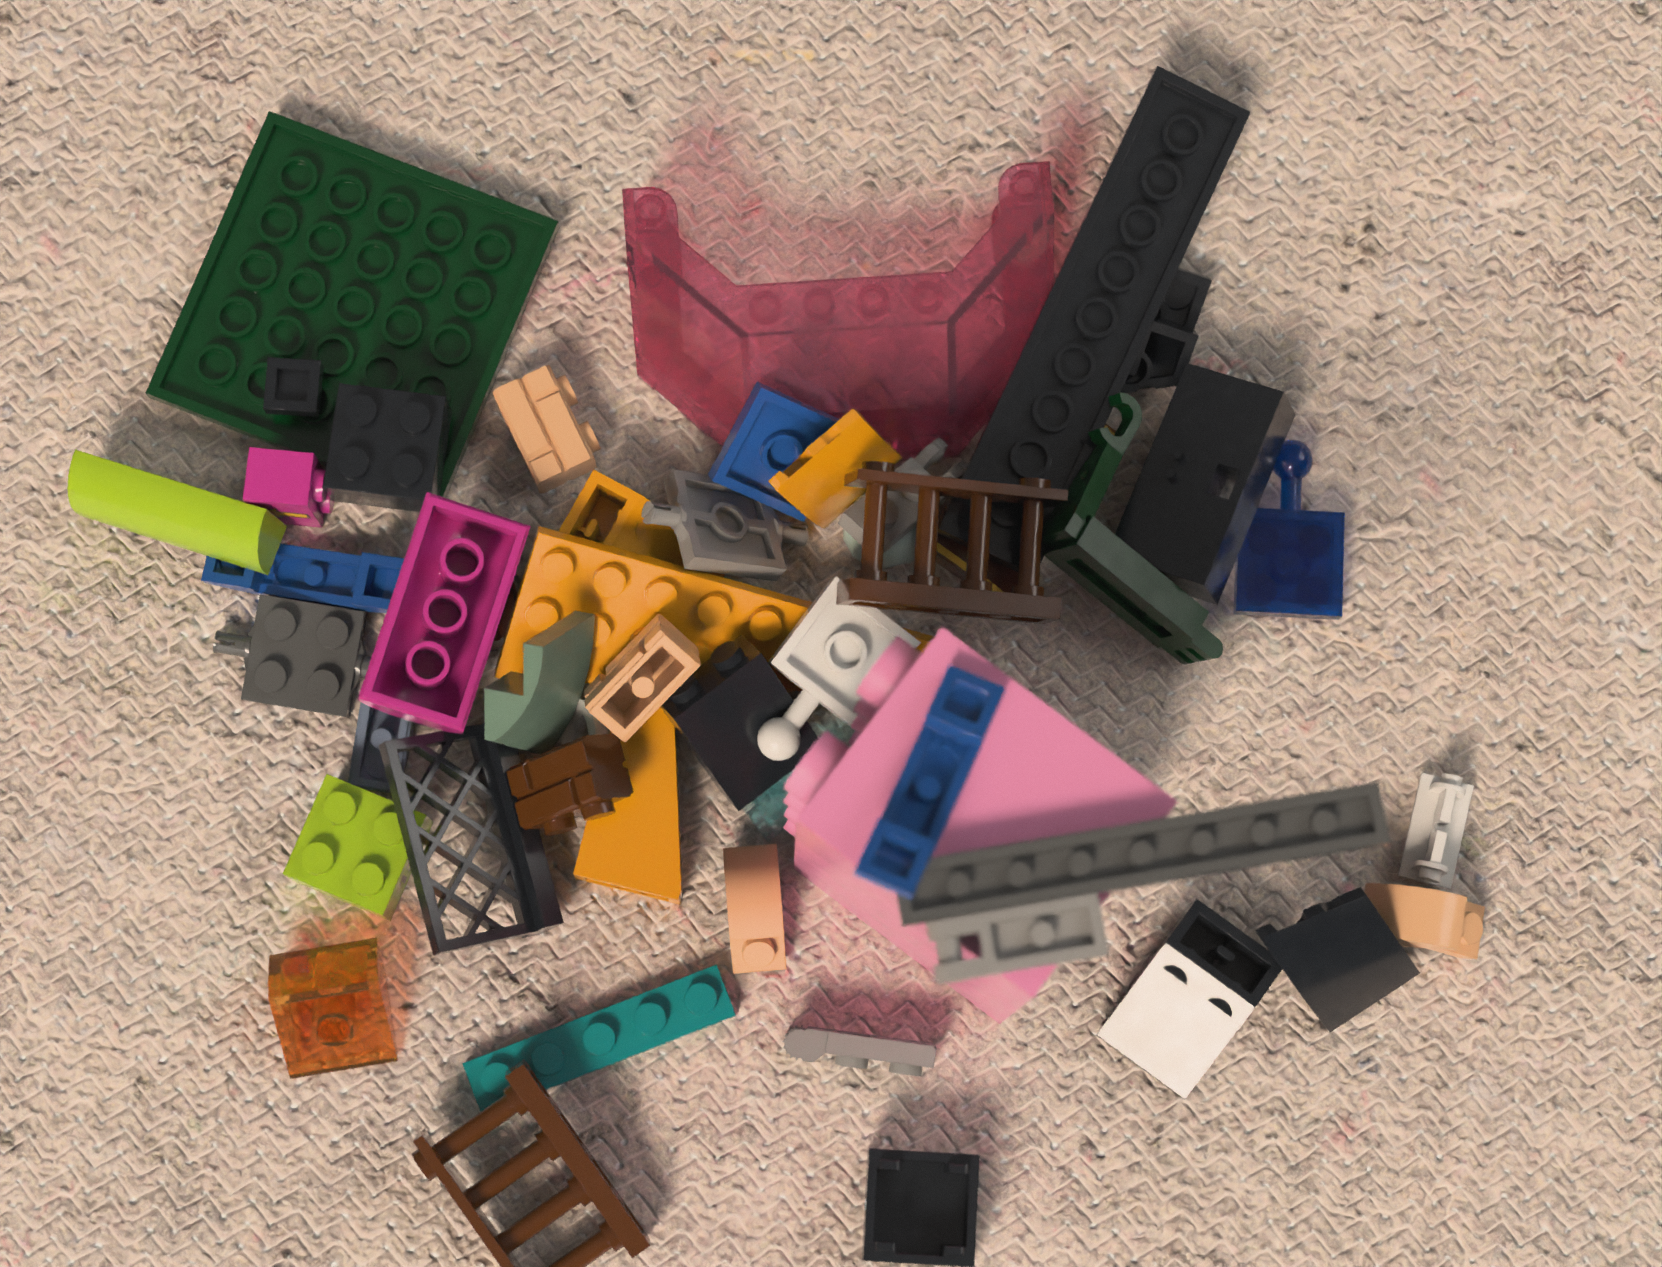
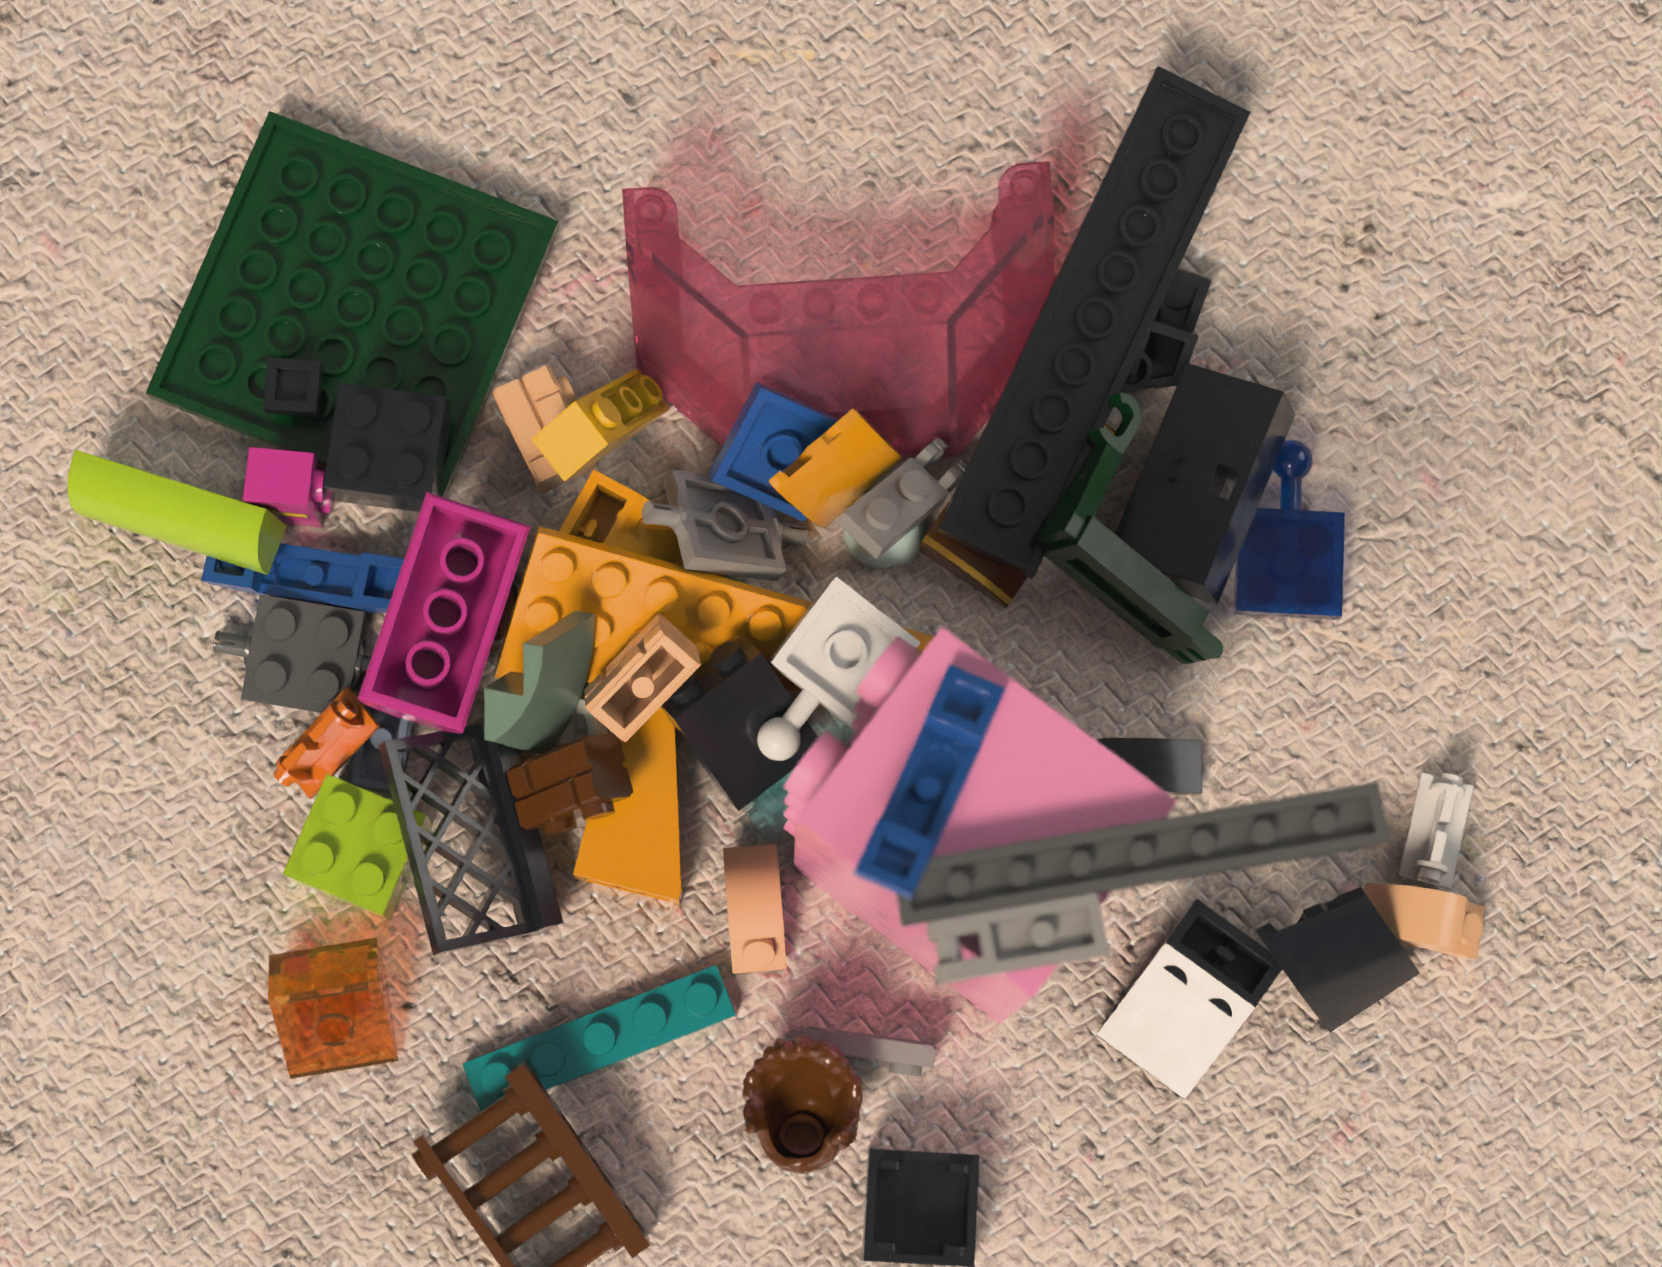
reddish brown fence [836,461,1068,624] -> none
none -> orange hinge [273,686,380,799]
none -> yellow slope [531,368,670,482]
none -> reddish brown hair [742,1035,863,1174]
none -> black slope [1096,738,1203,796]

